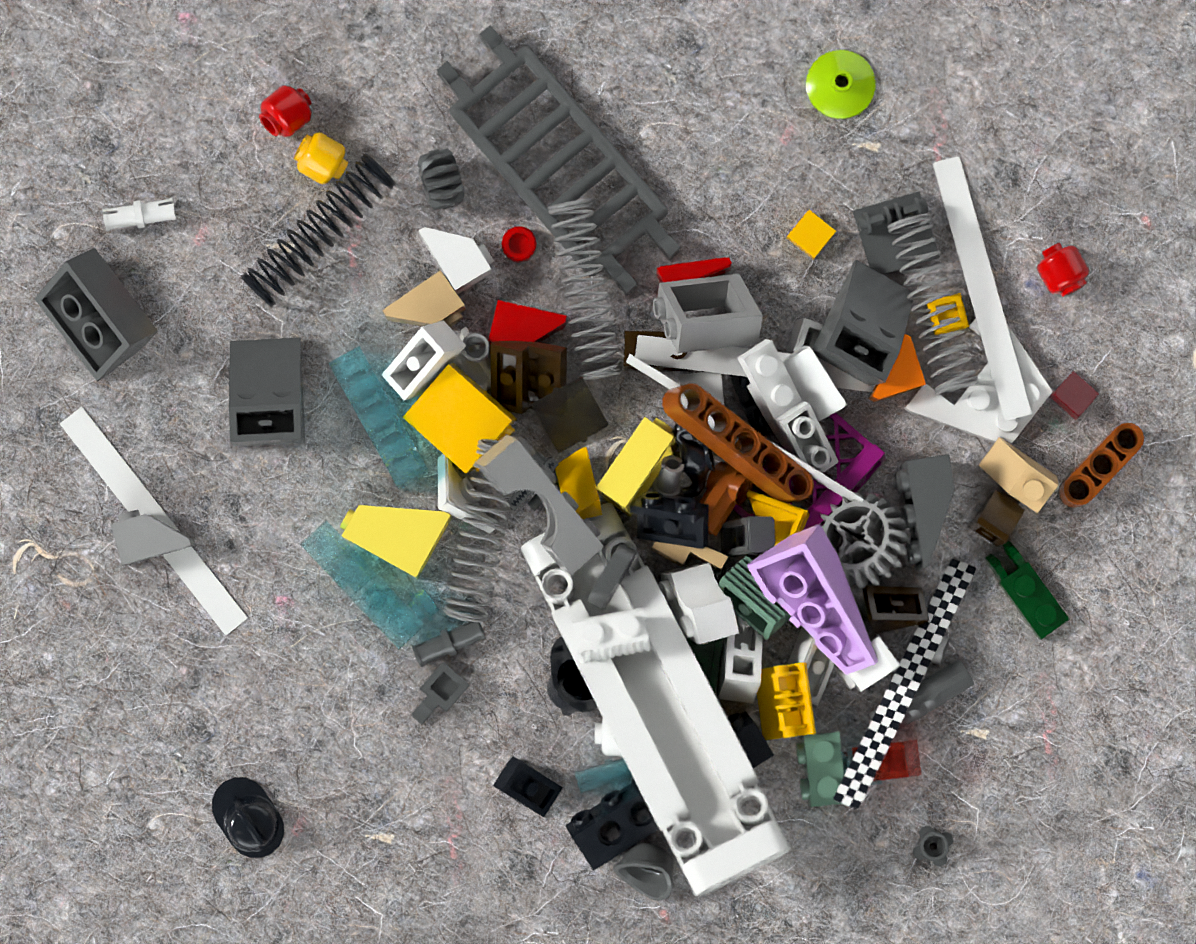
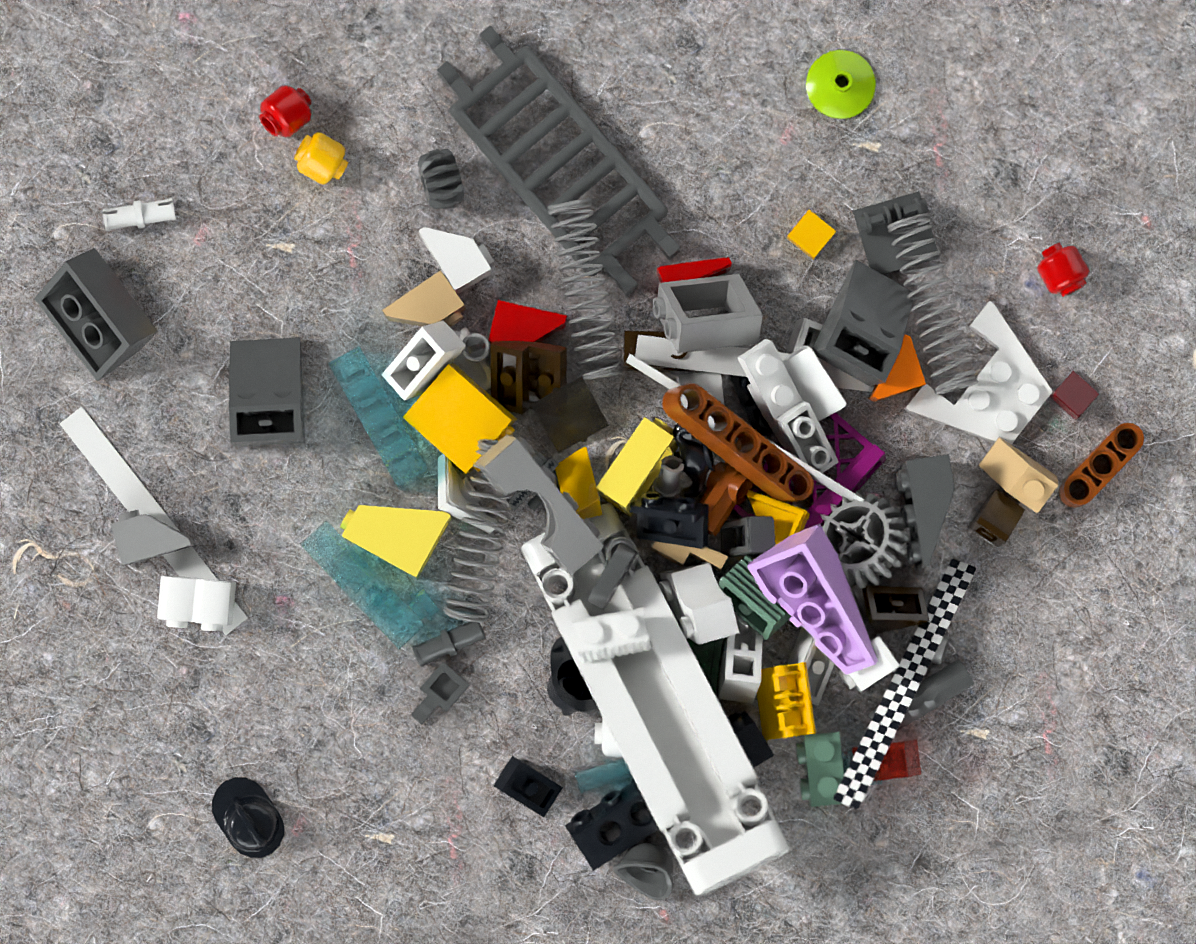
black piece [241,153,396,307] -> none
red tile [502,226,537,263] -> none
dark grey plate [913,826,953,866] -> none
yellow tile [926,293,969,335] -> none
white sticker [933,156,1032,420] -> none
dark green hinge [985,541,1069,640] -> none
none -> white brick [157,576,236,631]

